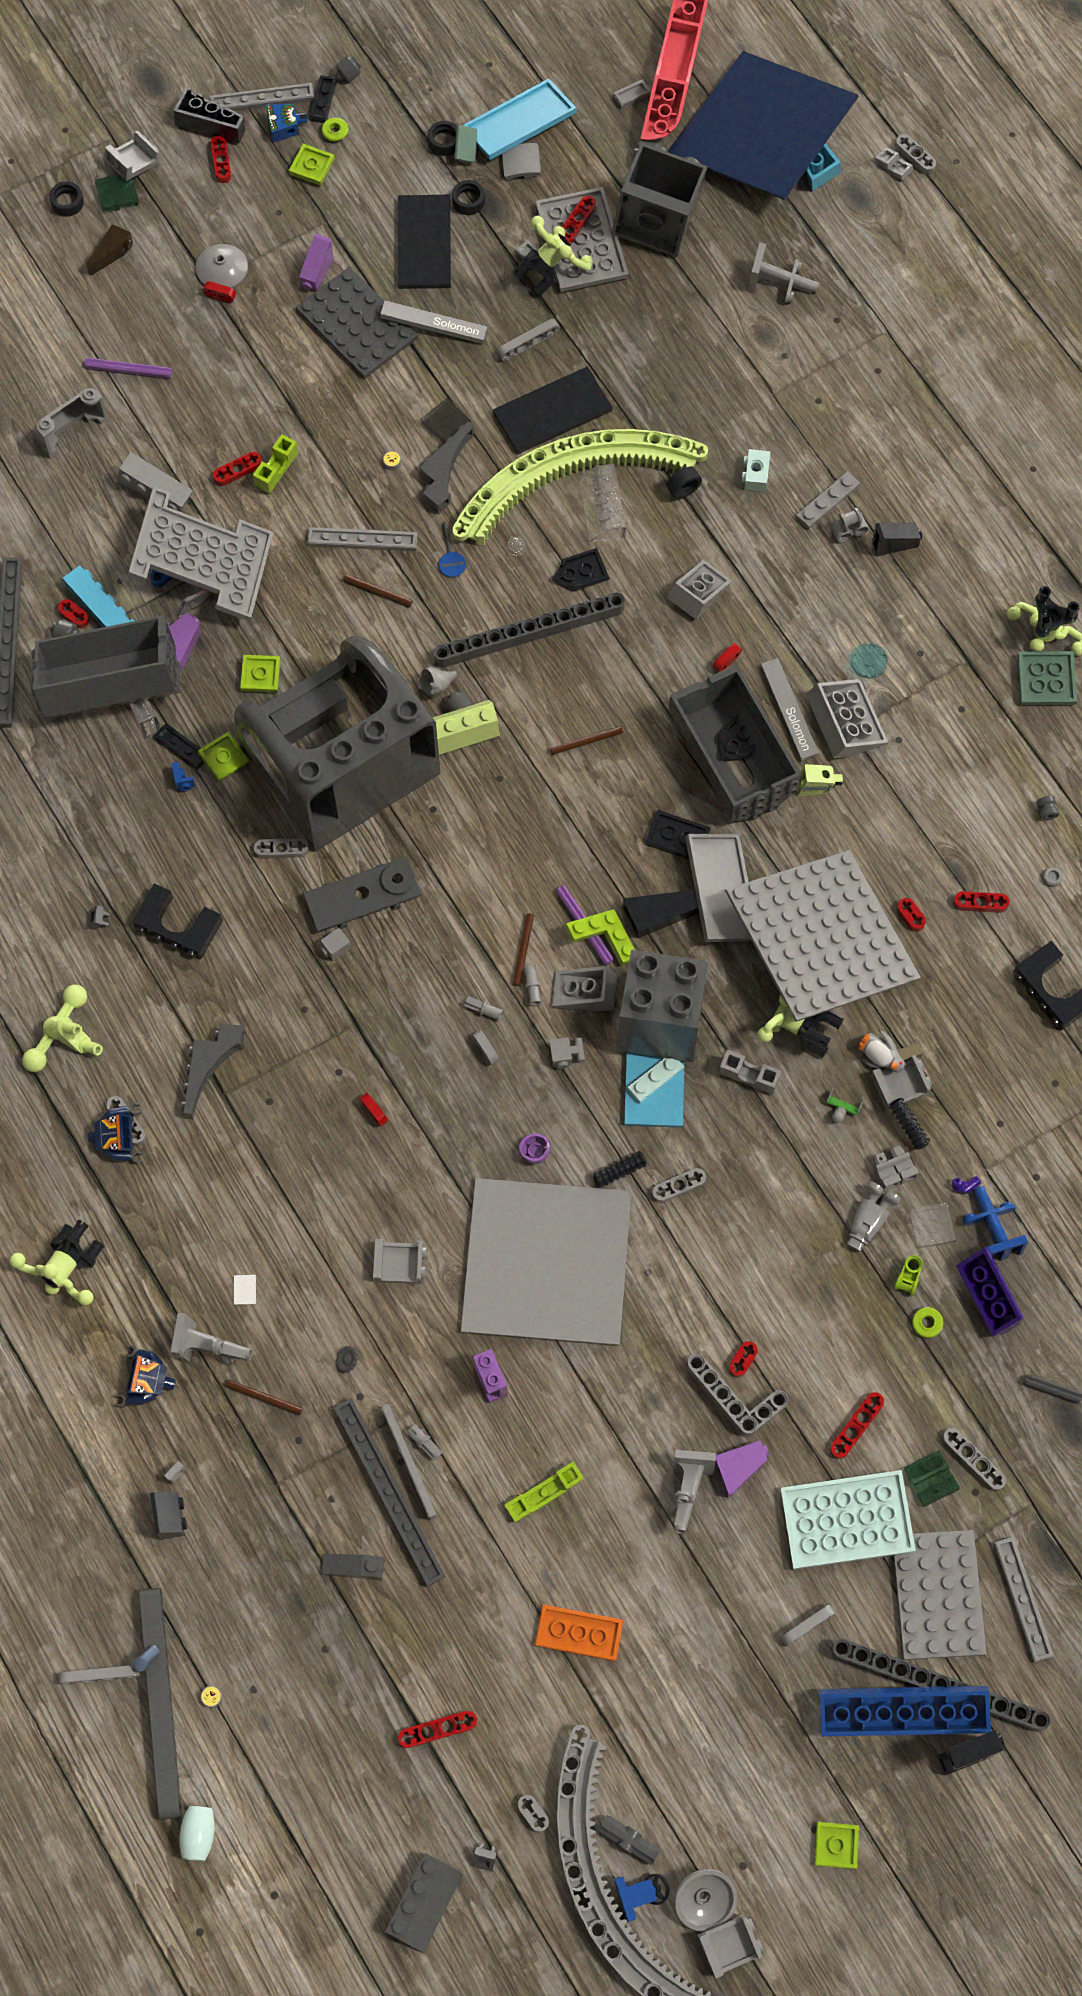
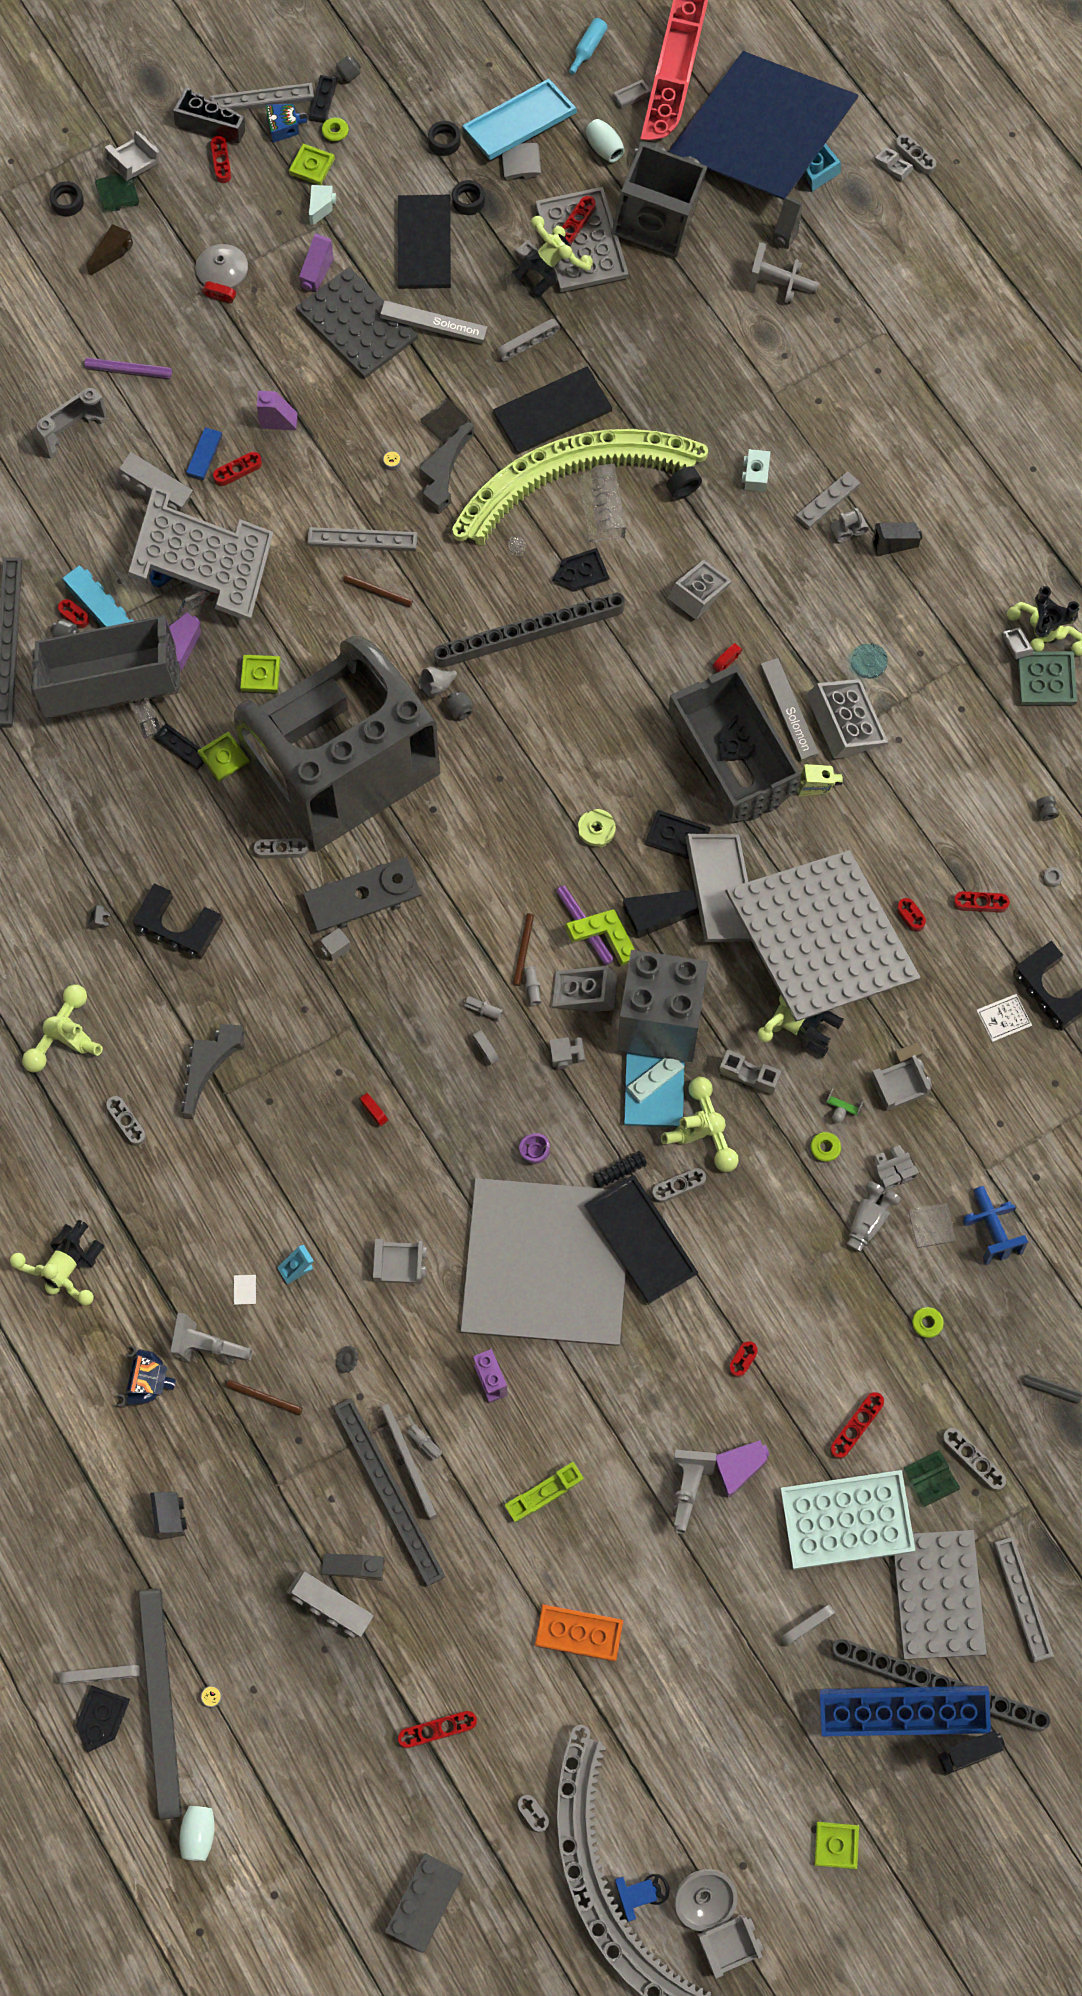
dark blue torso [88,1103,144,1163] -> none
sand blue arm [132,1645,160,1672] -> none
light grey tile [164,1461,186,1484] -> none
blue bracket [171,762,195,791] -> none
lime arch [253,434,299,494] -> none
yellowish green slope [433,700,500,755] -> none
blue piece [439,521,466,578] -> none
sand green slope [455,125,477,164] -> none
dark grey tile [472,1843,497,1872] -> none
reddish brown bar [551,726,623,755] -> none
dark grey piece [598,1815,661,1866] -> none
light grey beam [687,1354,788,1437] -> none
animal [858,1031,905,1073] -> none
black piece [889,1098,930,1150] -> none
lime piece [894,1255,923,1296] -> none
dark purple arm [952,1176,981,1194] -> none
dark purple slope [956,1247,1024,1337] -> none
none -> black tile [76,1685,130,1753]
none -> blue tile [186,427,222,480]
none -> medium lavender slope [257,391,298,430]
none -> medium azure slope [277,1245,314,1284]
none -> light grey wedge [287,1571,374,1638]
none -> light aqua slope [309,185,336,225]
none -> medium azure piece [569,18,608,75]
none -> yellowish green plate [578,809,616,847]
none -> black tile [584,1175,699,1305]
none -> light aqua piece [585,119,625,163]
none -> yellowish green connector [661,1076,739,1172]
none -> dark grey slope [773,196,802,249]
none -> lime piece [810,1132,841,1162]
none -> white sticker [977,994,1032,1042]
none -> light grey tile [1002,627,1033,659]

